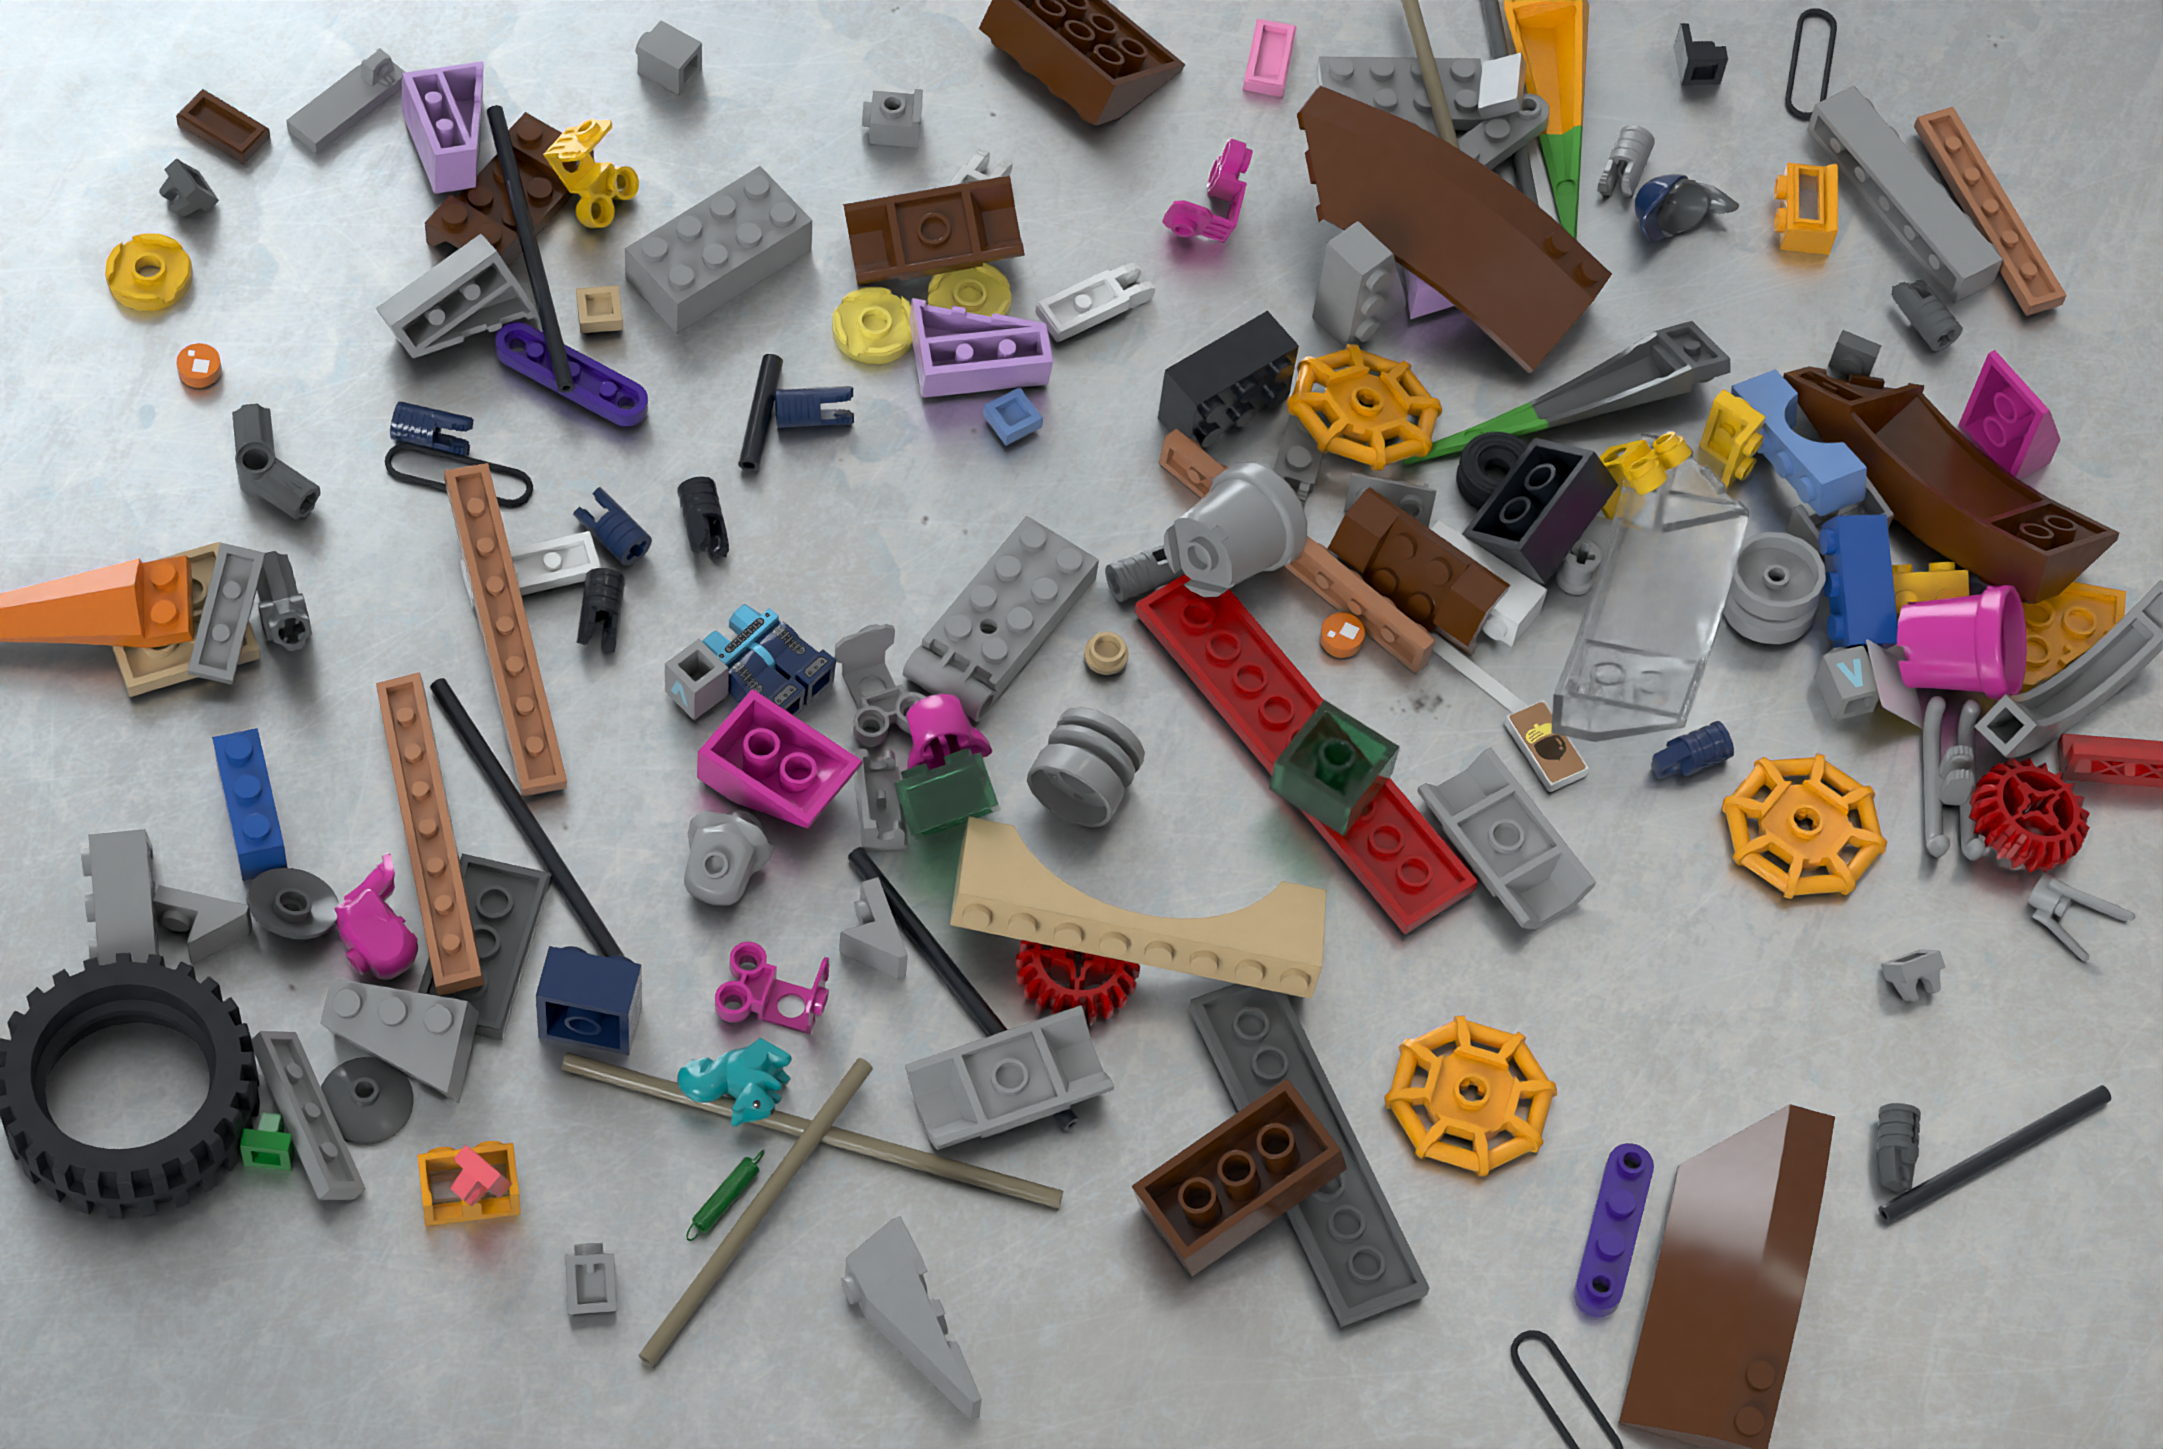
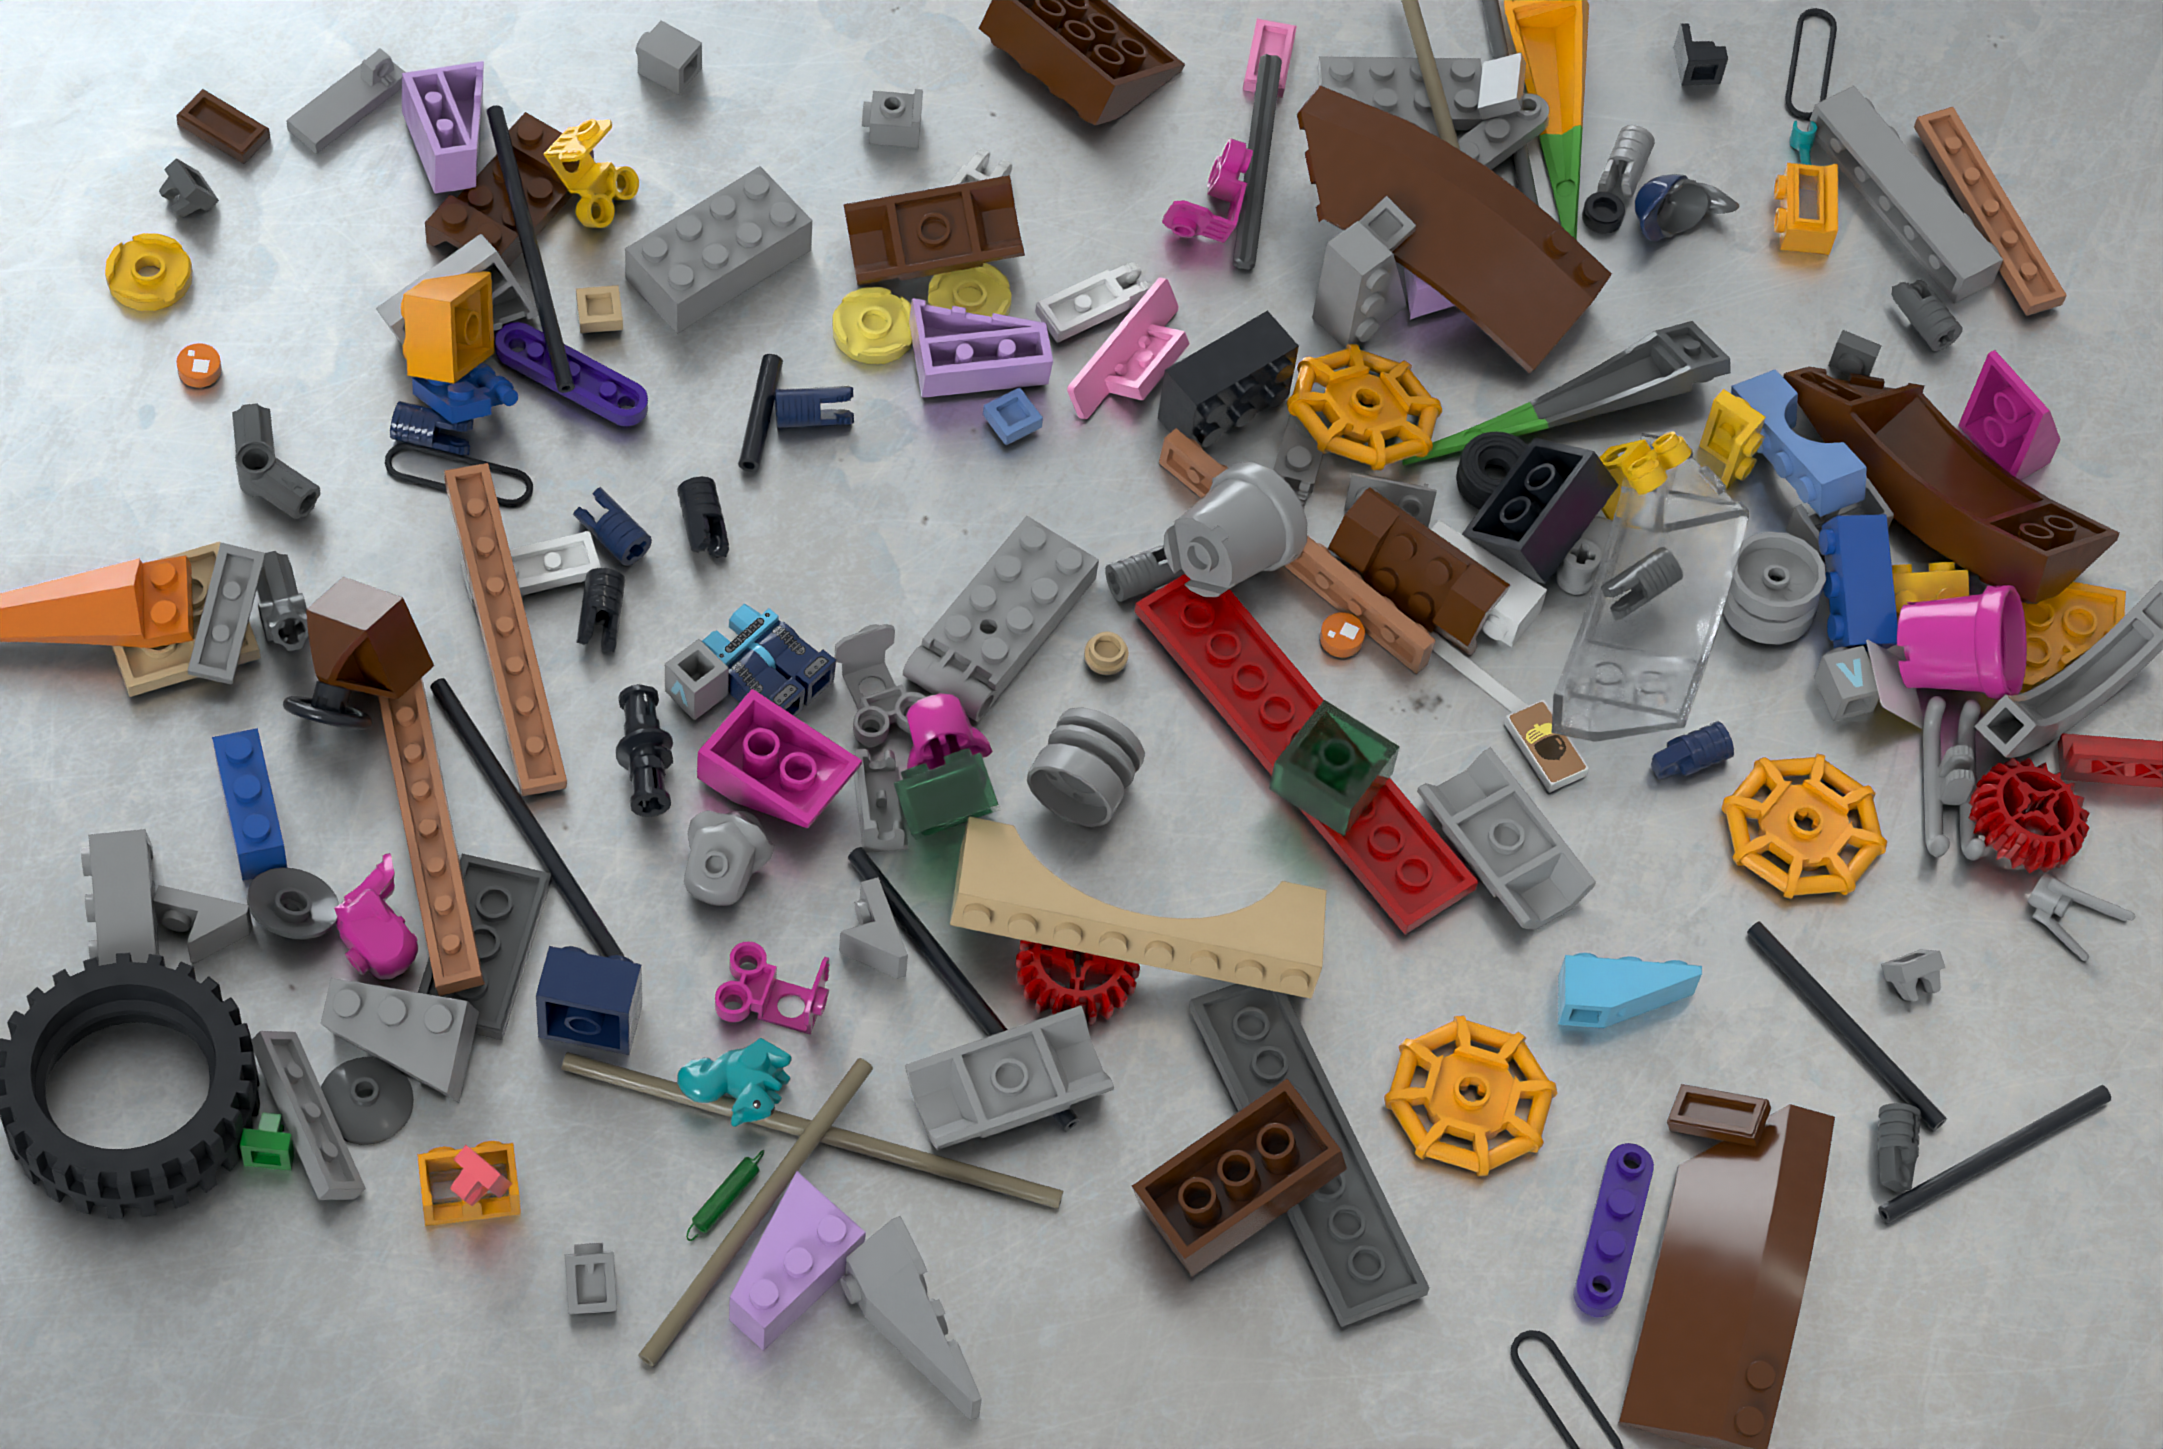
none -> reddish brown piece [283,577,434,730]
none -> light orange slope [401,271,495,383]
none -> blue plate [412,363,518,424]
none -> black piece [616,684,673,817]
none -> lavender wedge [729,1171,866,1351]
none -> bright pink bracket [1067,278,1190,419]
none -> dark grey axle [1233,54,1282,270]
none -> light grey plate [1359,196,1416,252]
none -> medium azure slope [1558,953,1702,1028]
none -> black tile [1582,192,1625,234]
none -> dark grey hinge [1601,547,1683,621]
none -> reddish brown tile [1667,1084,1771,1147]
none -> black piece [1747,921,1947,1131]
none -> teal hand [1789,121,1817,165]

